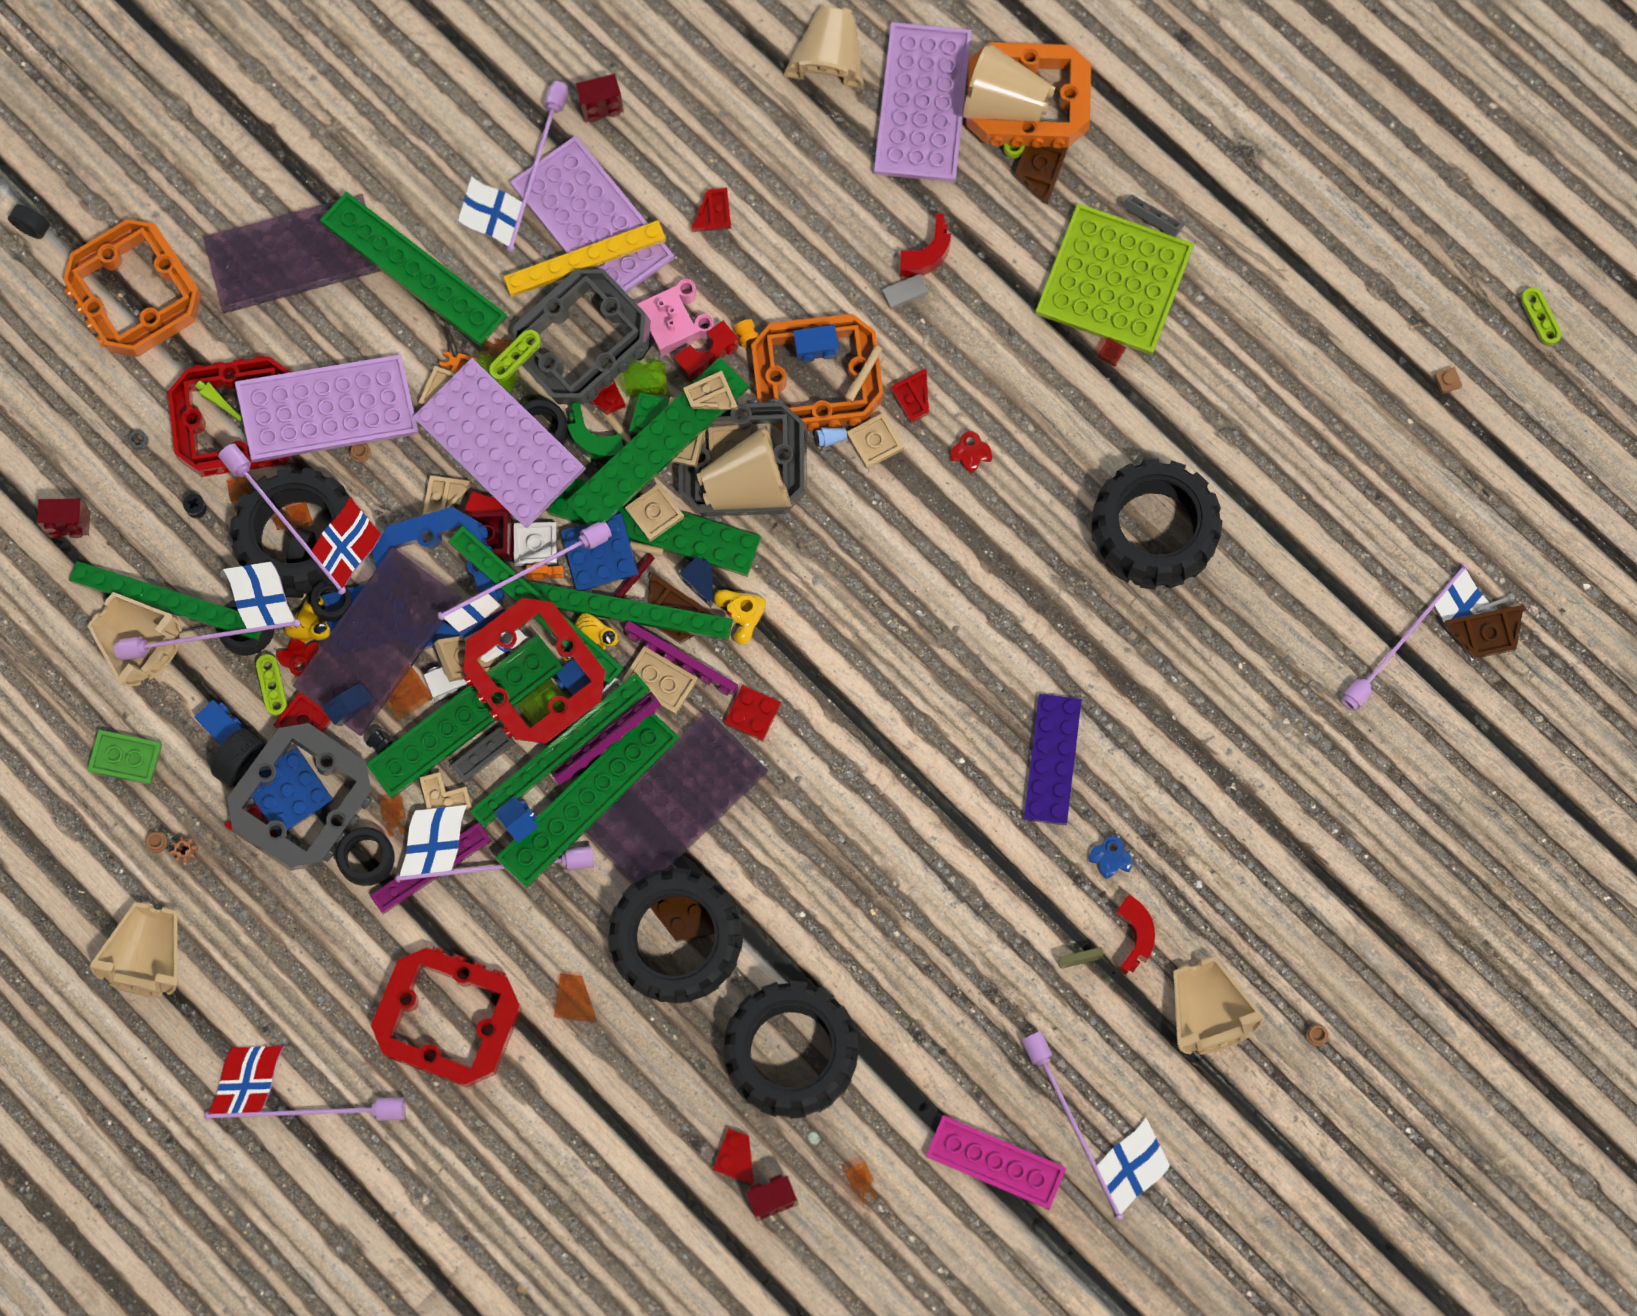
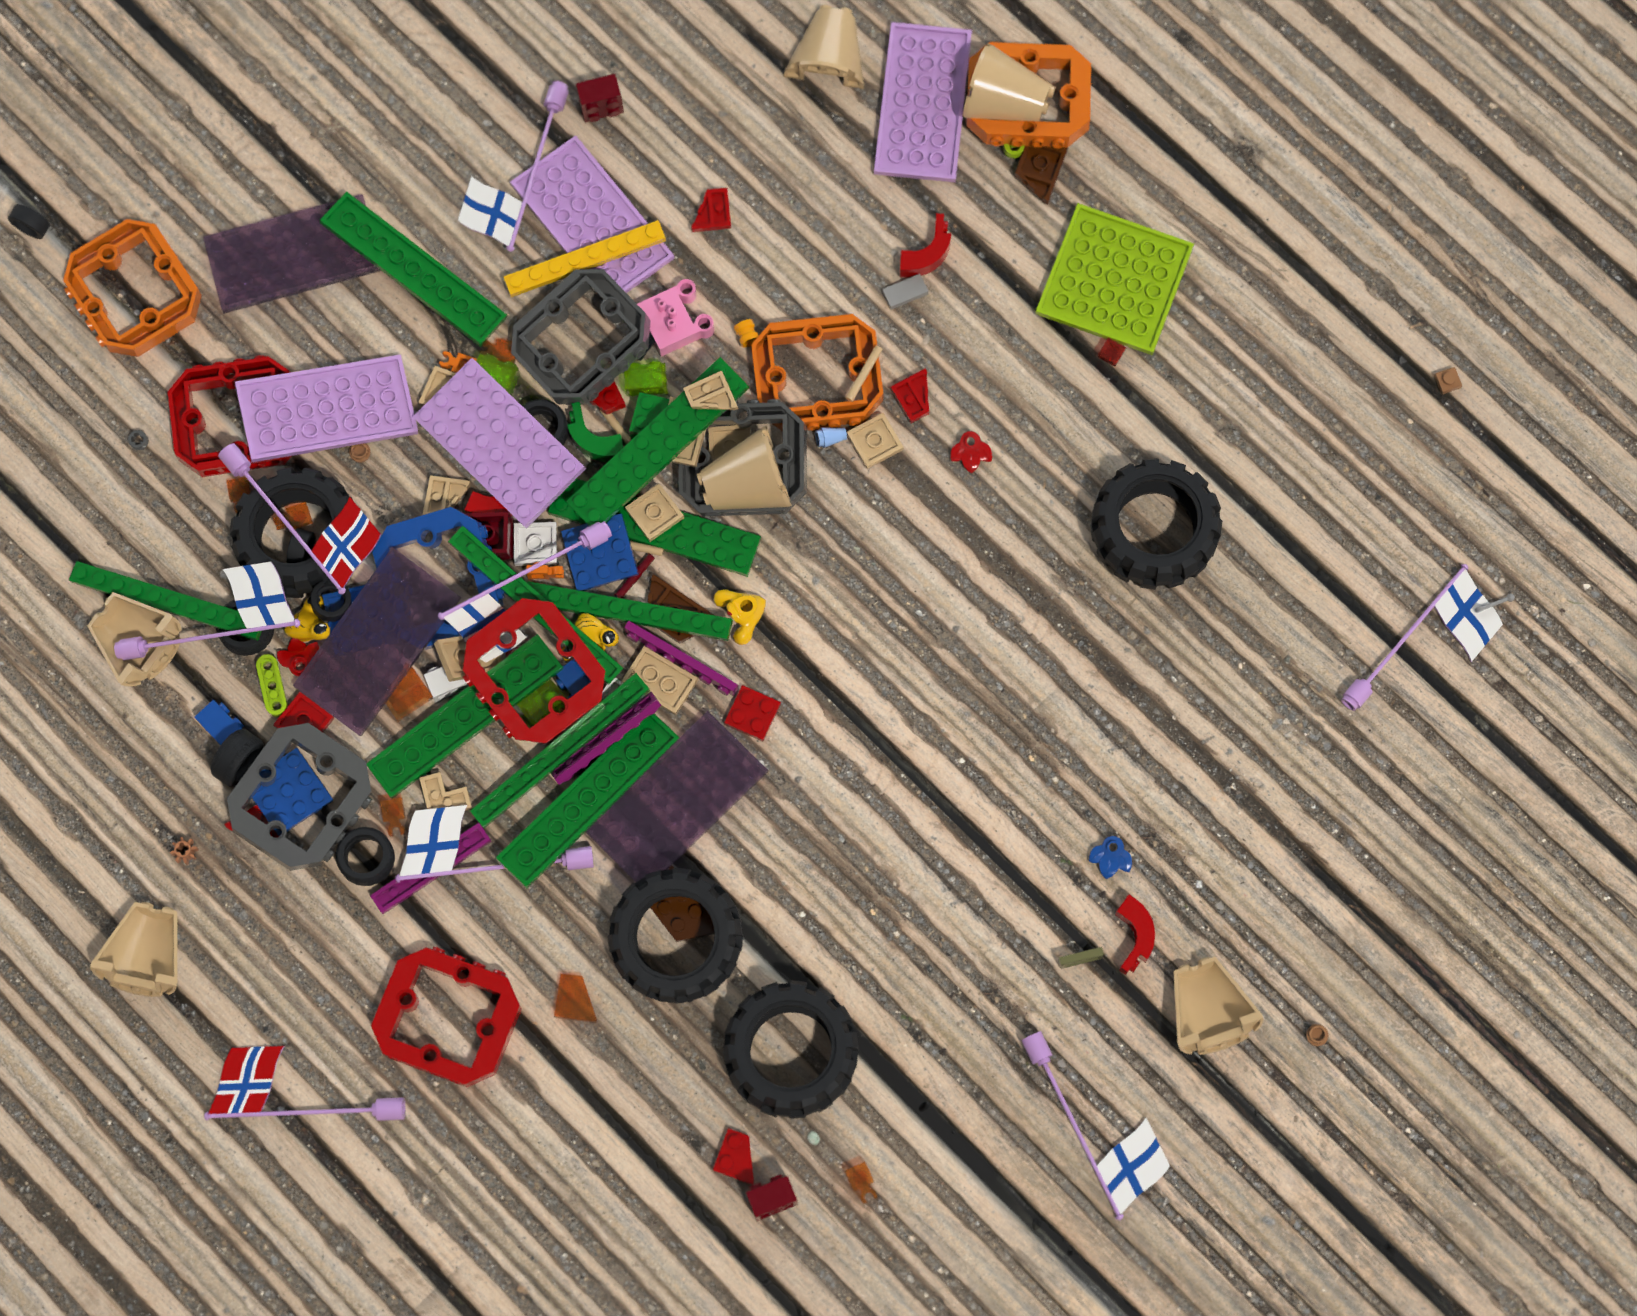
dark red brick [37,498,90,539] -> none
bright green plate [87,730,163,785] -> none
medium nougat plate [145,831,168,853] -> none
black wheel [183,494,207,519] -> none
lime piece [195,380,242,421] -> none
dark blue slope [322,683,374,727] -> none
black wheel [366,729,393,755] -> none
dark grey plate [451,725,516,783] -> none
lime plate [490,330,541,382] -> none
blue brick [494,796,539,843] -> none
red arch [674,320,739,382] -> none
dark blue slope [679,556,713,608] -> none
blue brick [794,325,839,363] -> none
dark pink plate [926,1115,1066,1210] -> none
dark purple plate [1024,694,1082,826] -> none
dark grey plate [1122,195,1185,237] -> none
reddish brown wing [1444,605,1525,659] -> none
lime plate [1521,288,1562,346] -> none

